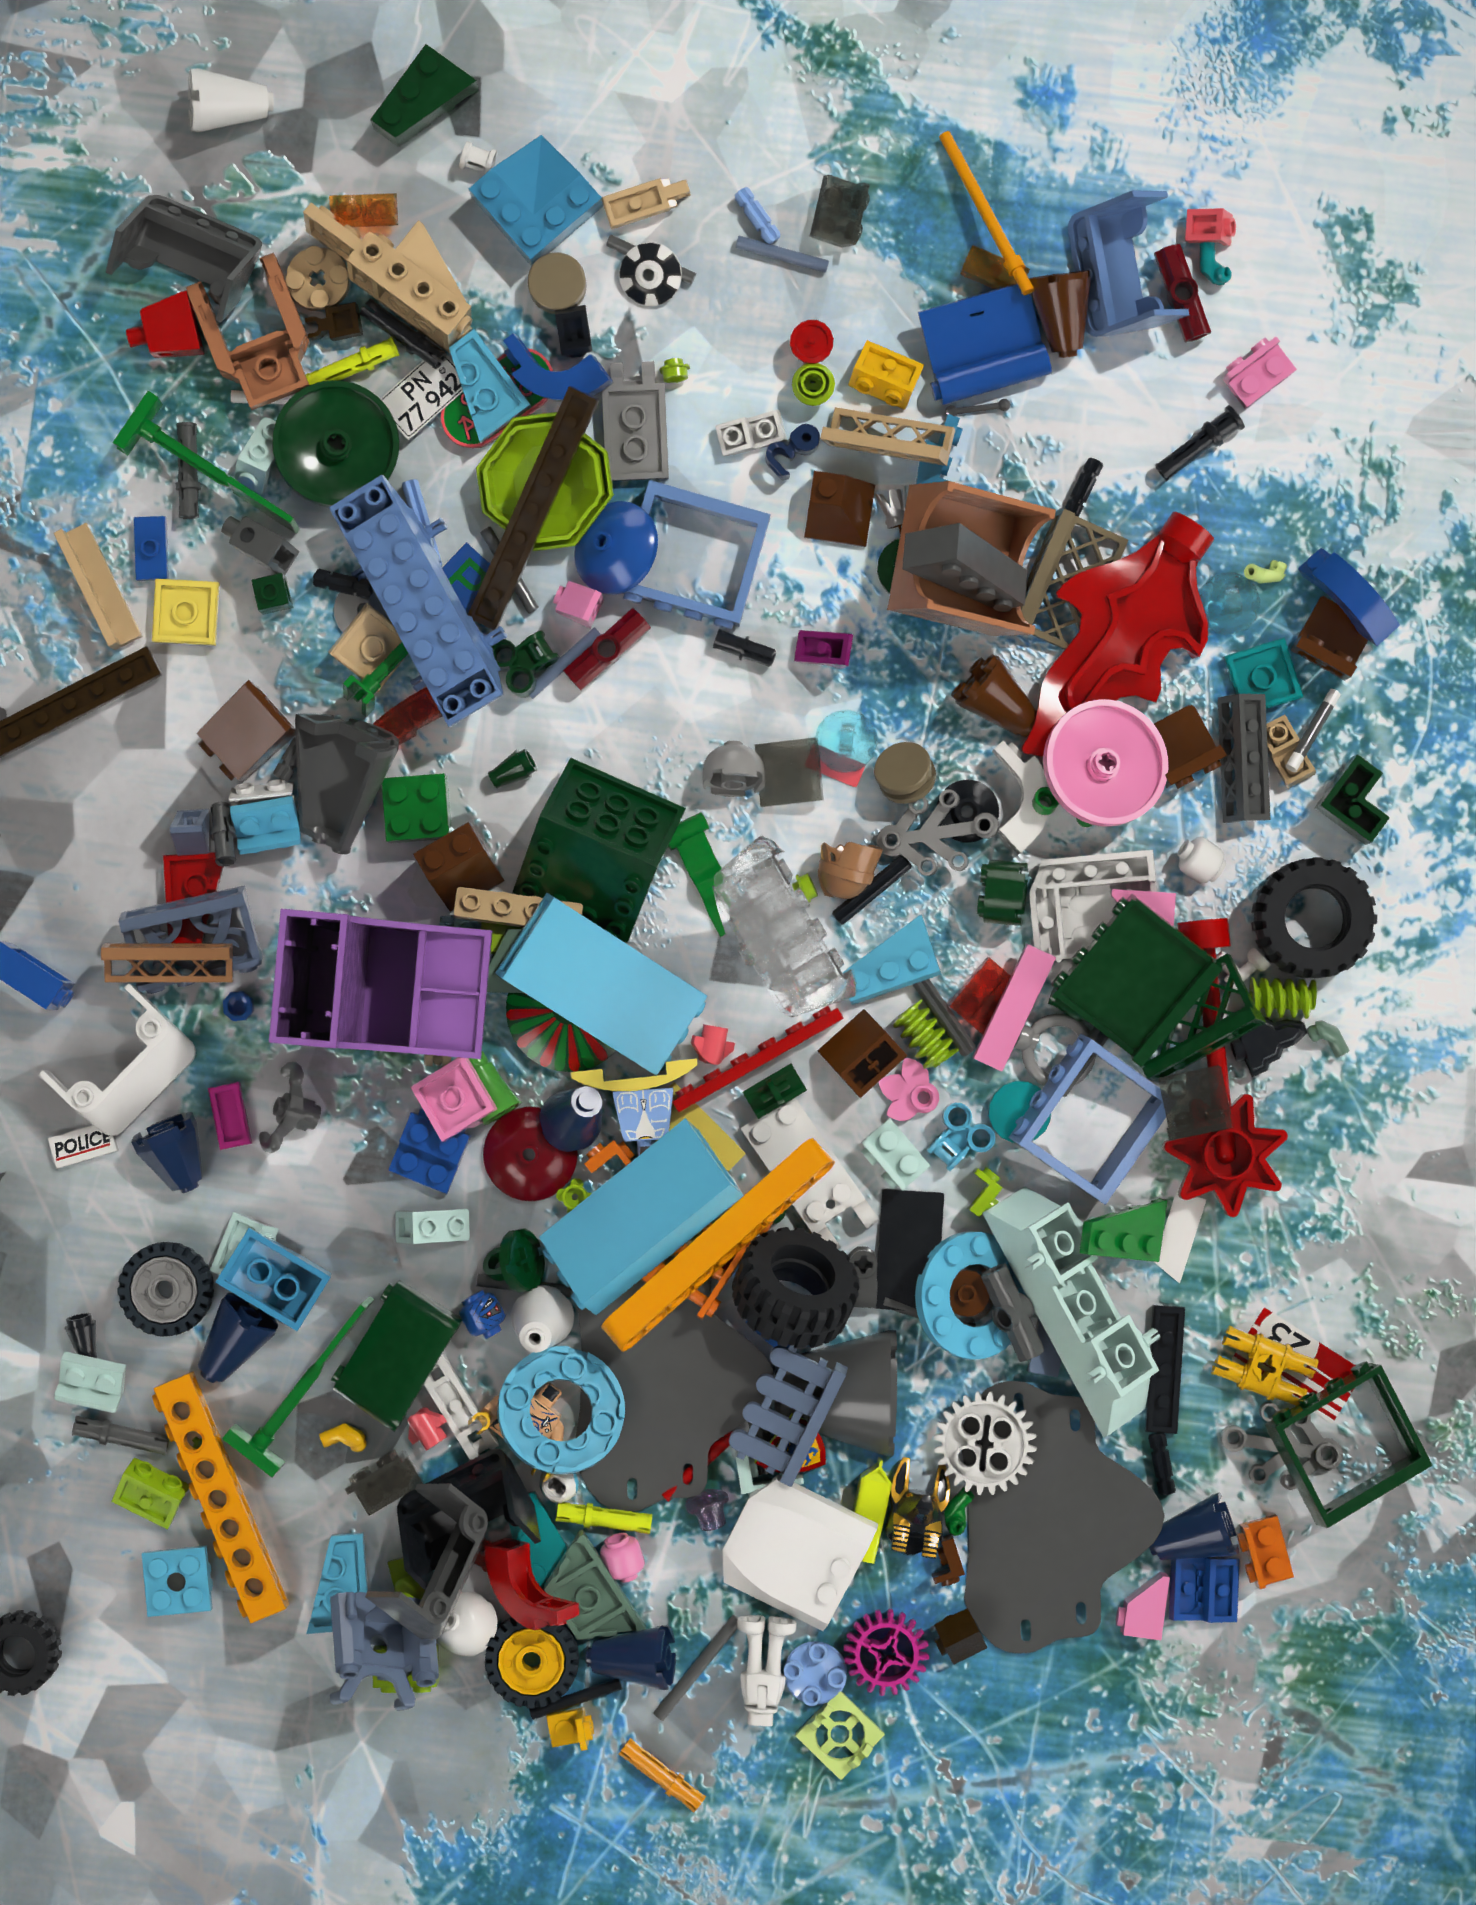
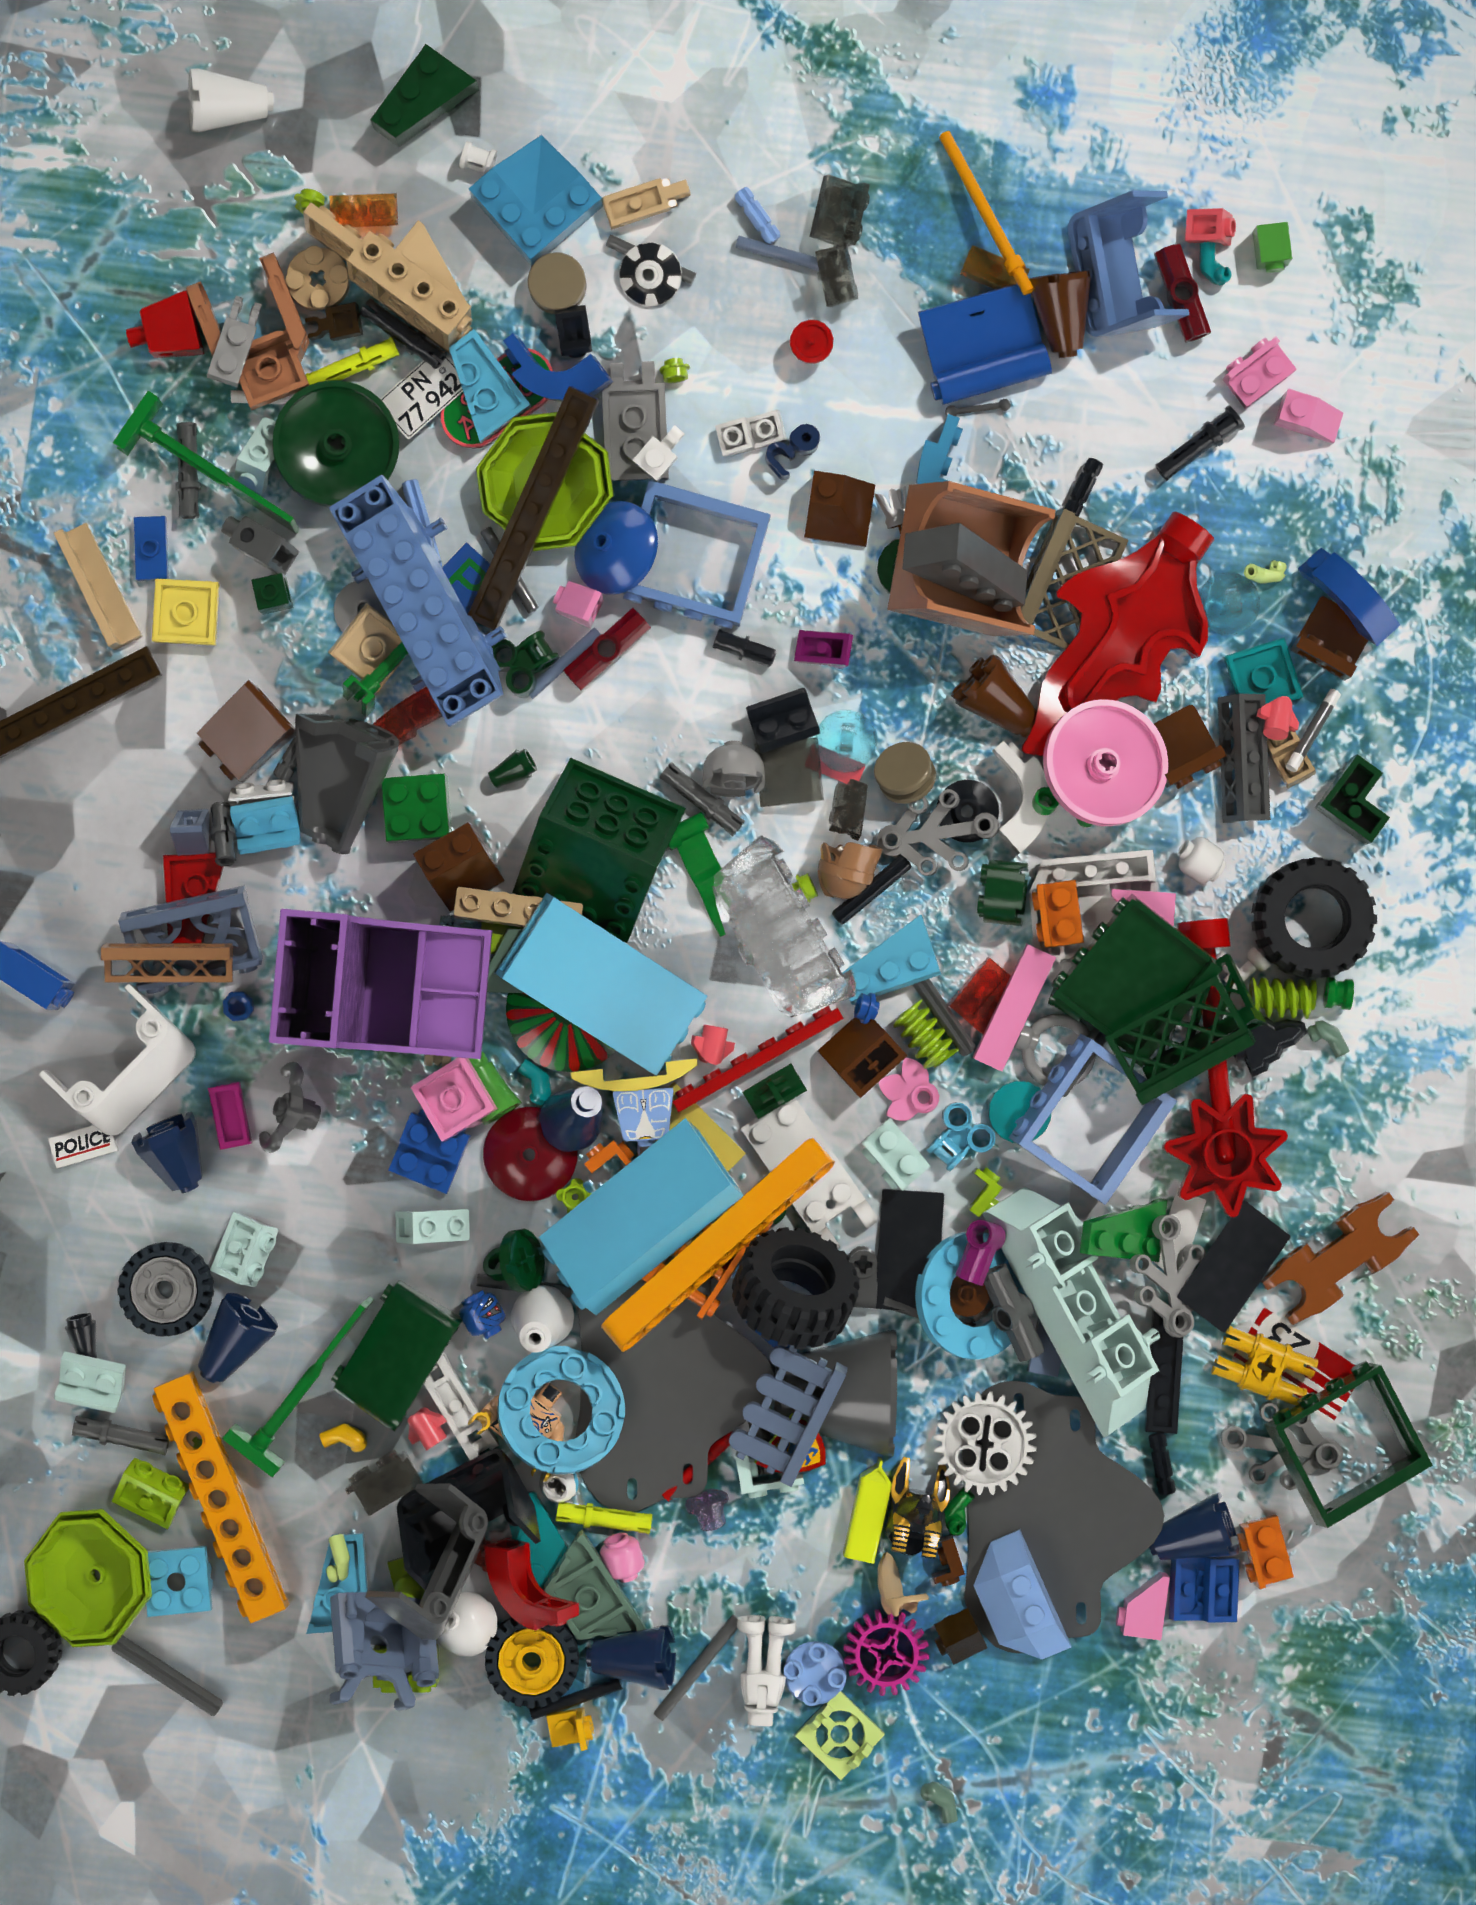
dark grey windscreen [105,195,262,323] -> none
dark azure slope [215,1228,332,1331] -> none
black axle [313,569,374,599] -> none
light orange pin [618,1738,706,1813] -> none
white wedge [723,1475,878,1631] -> none
lime cone [792,363,835,406] -> none
tan fence [820,407,955,466] -> none
yellow bracket [848,340,924,409] -> none
clear smoke bracket [1158,1065,1234,1141] -> none
none -> lime rock [24,1509,152,1647]
none -> dark grey axle [111,1635,223,1716]
none -> light grey hinge [207,296,262,387]
none -> lime plate [294,189,325,215]
none -> yellowish green arm [326,1534,350,1583]
none -> teal arm [517,1059,551,1106]
none -> white brick [633,425,685,482]
none -> dark grey pin [659,762,745,837]
none -> black bracket [746,688,821,754]
none -> clear smoke hips [815,243,858,307]
none -> clear smoke hips [829,779,868,841]
none -> blue plate [854,993,880,1024]
none -> tan piece [877,1552,929,1617]
none -> sand green arm [921,1782,958,1823]
none -> magenta piece [955,1220,1006,1286]
none -> light blue wedge [973,1529,1072,1659]
none -> orange bracket [1032,880,1084,948]
none -> dark green fence [1105,975,1256,1105]
none -> light grey plant [1129,1215,1205,1338]
none -> black sticker [1177,1200,1290,1333]
none -> bright green brick [1252,222,1293,273]
none -> coral piece [1256,696,1299,740]
none -> dark orange piece [1260,1192,1419,1325]
none -> bright pink slope [1274,389,1343,444]
none -> green wheel [1323,977,1354,1010]

